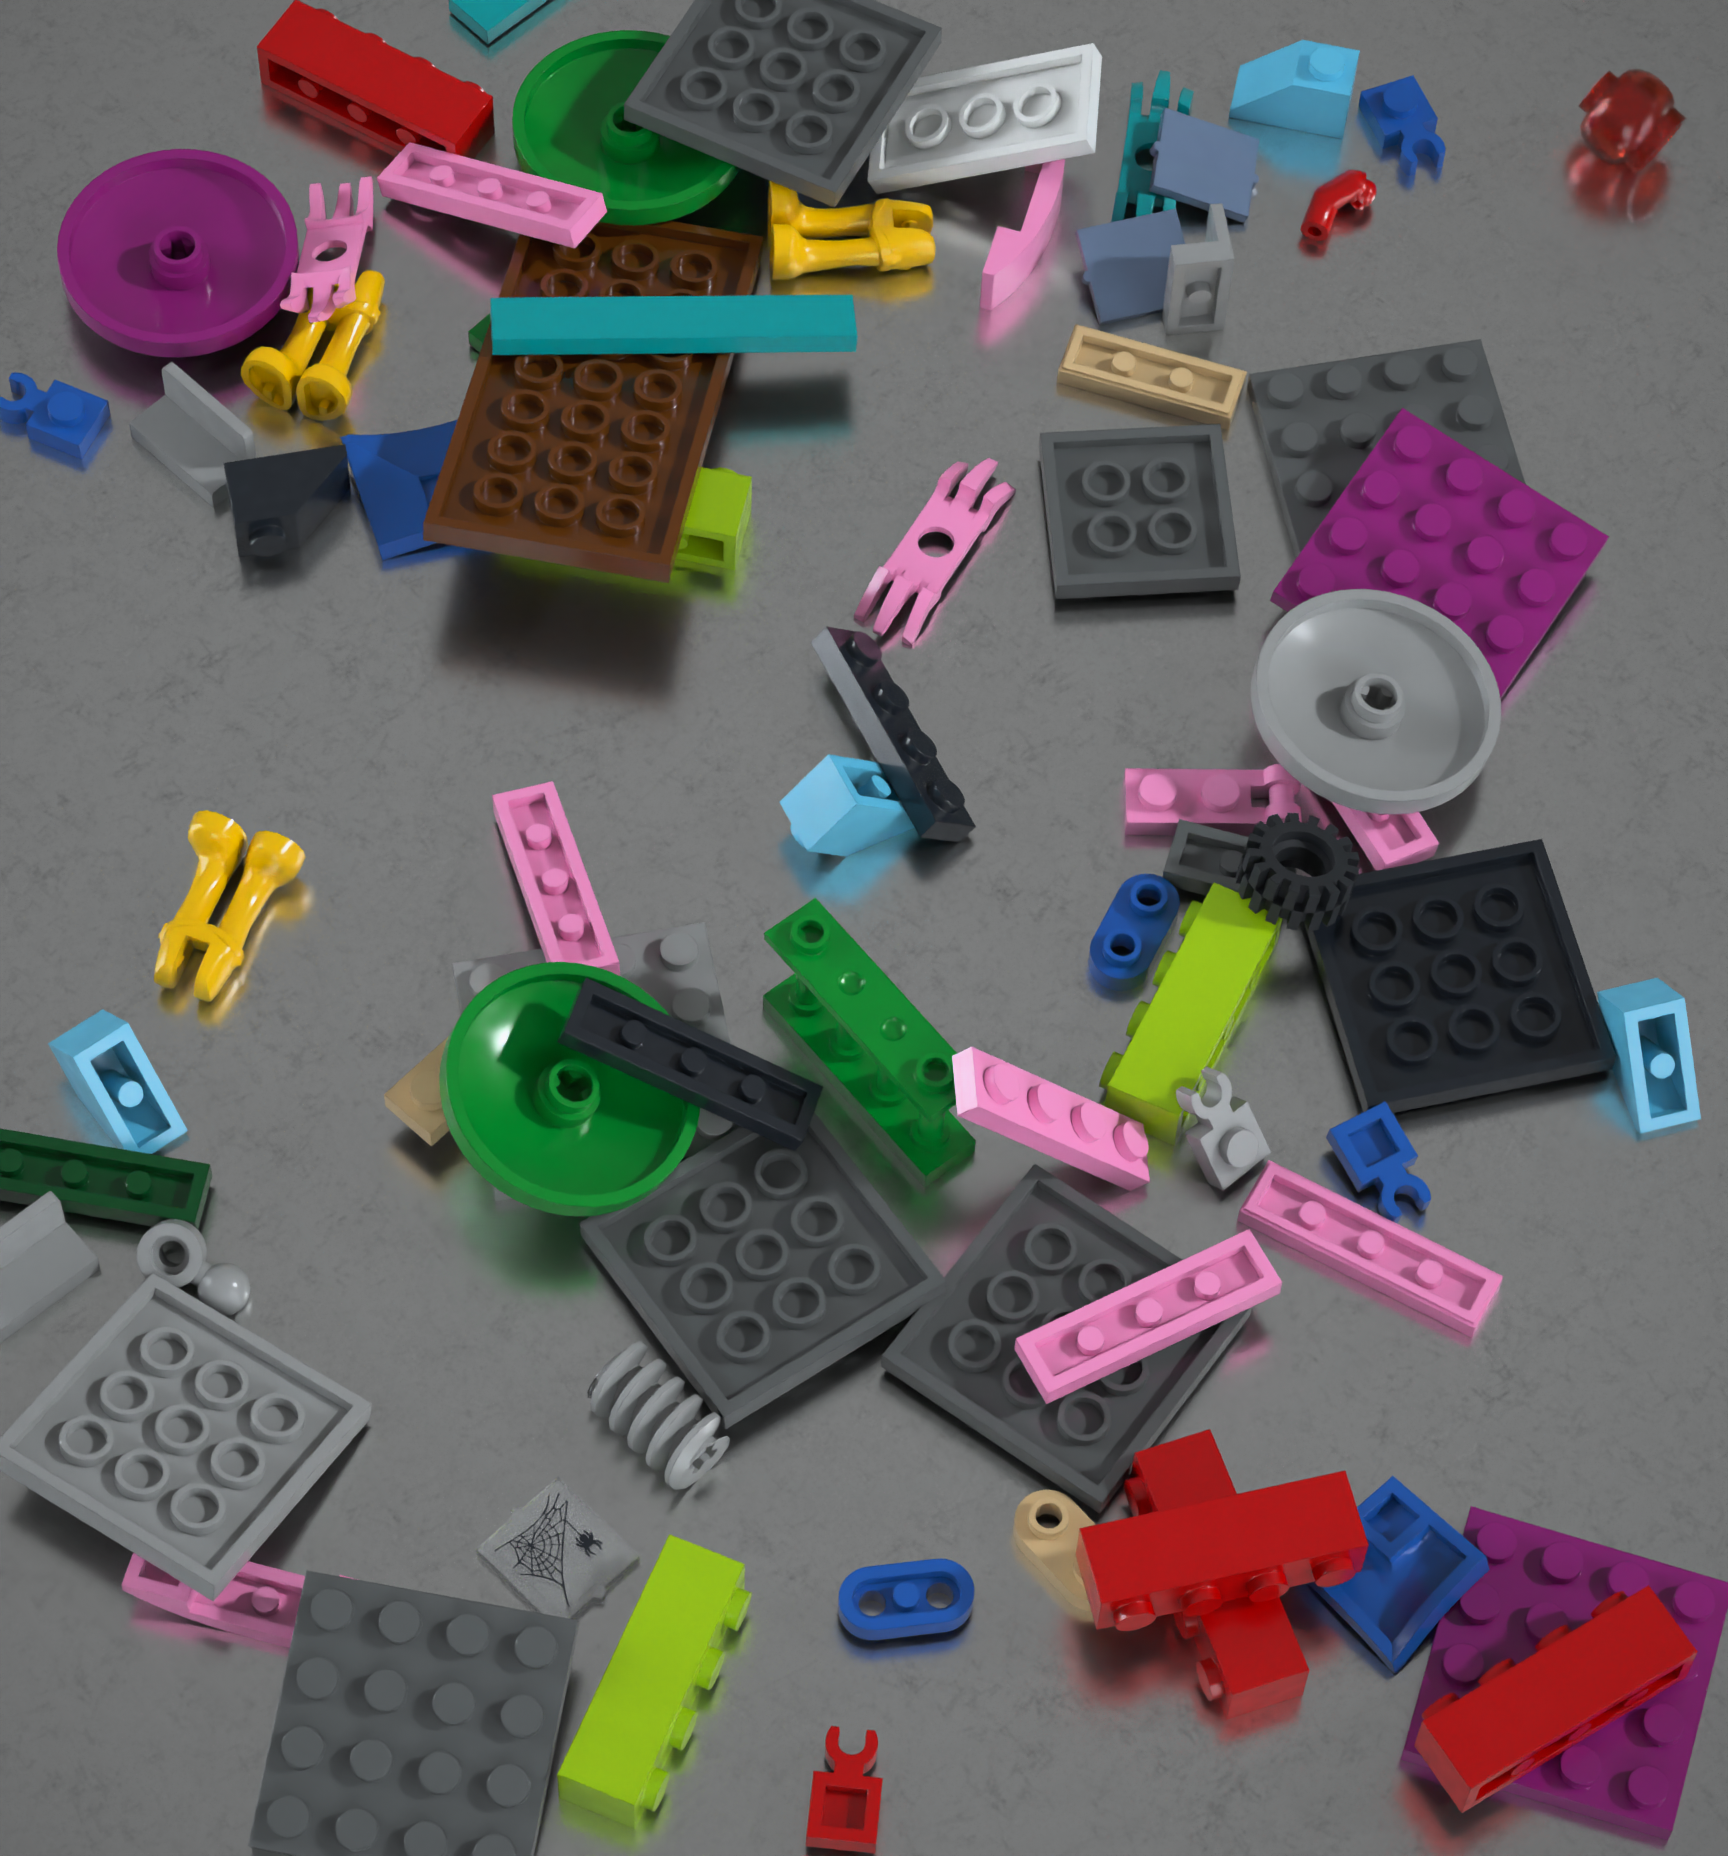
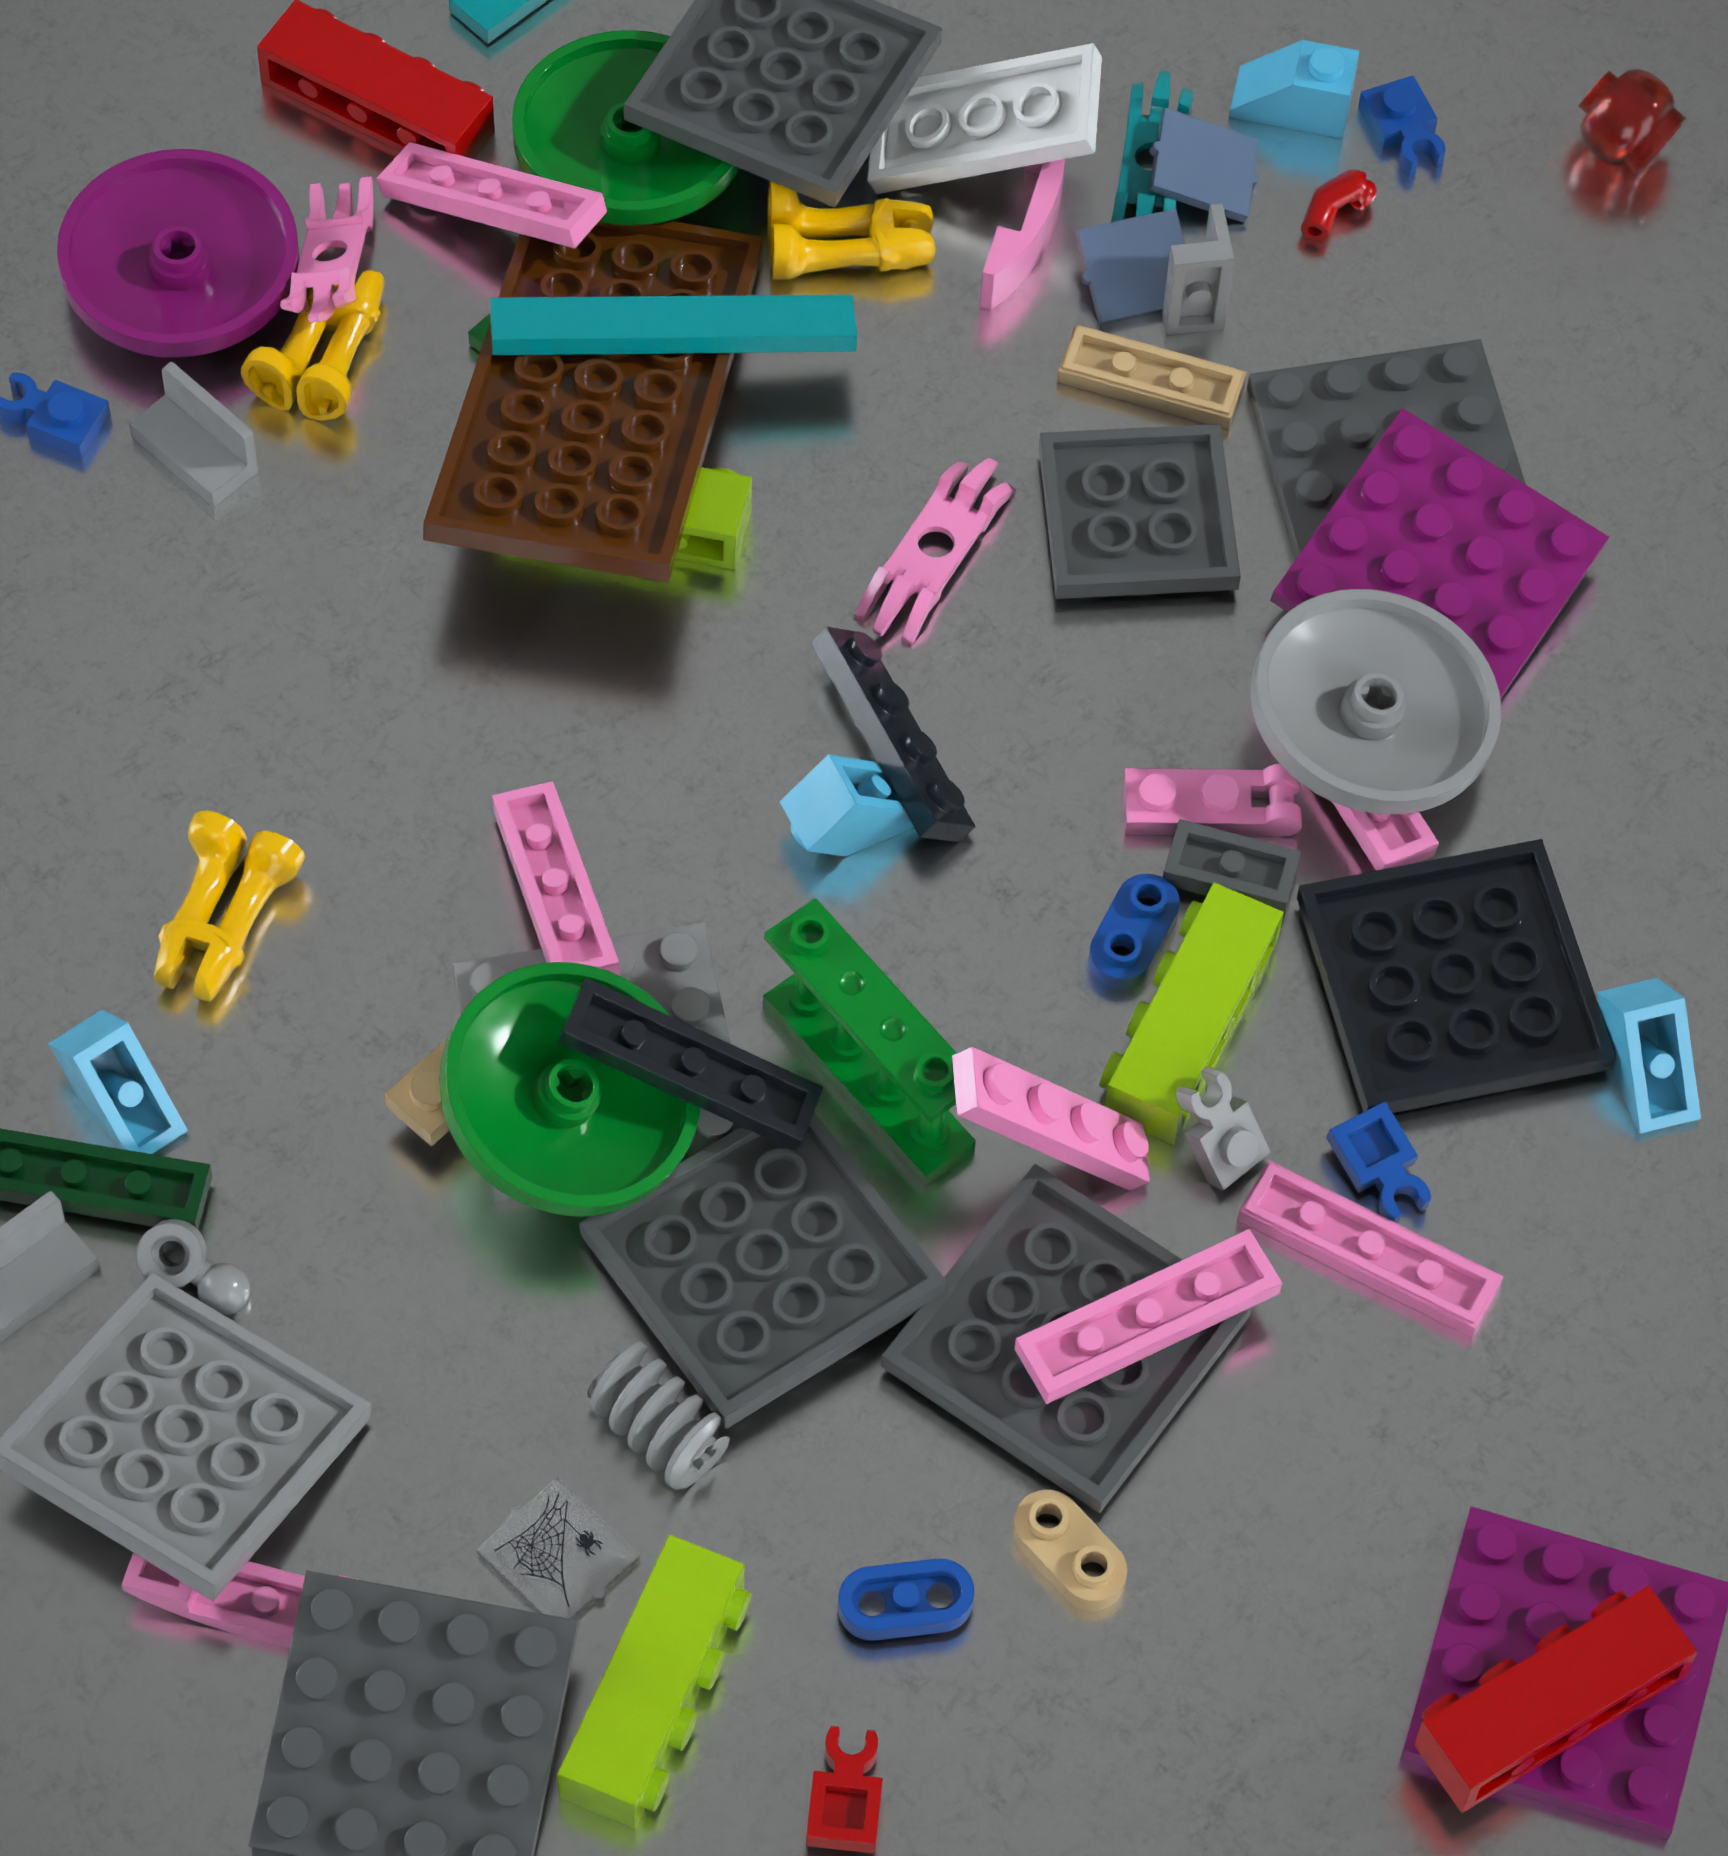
black slope [223,444,351,557] -> none
blue plate [340,420,457,561] -> none
red brick [1075,1471,1369,1631] -> none
red brick [1124,1429,1310,1720] -> none
black tyre [1236,813,1360,931] -> none
blue plate [1307,1476,1490,1674] -> none

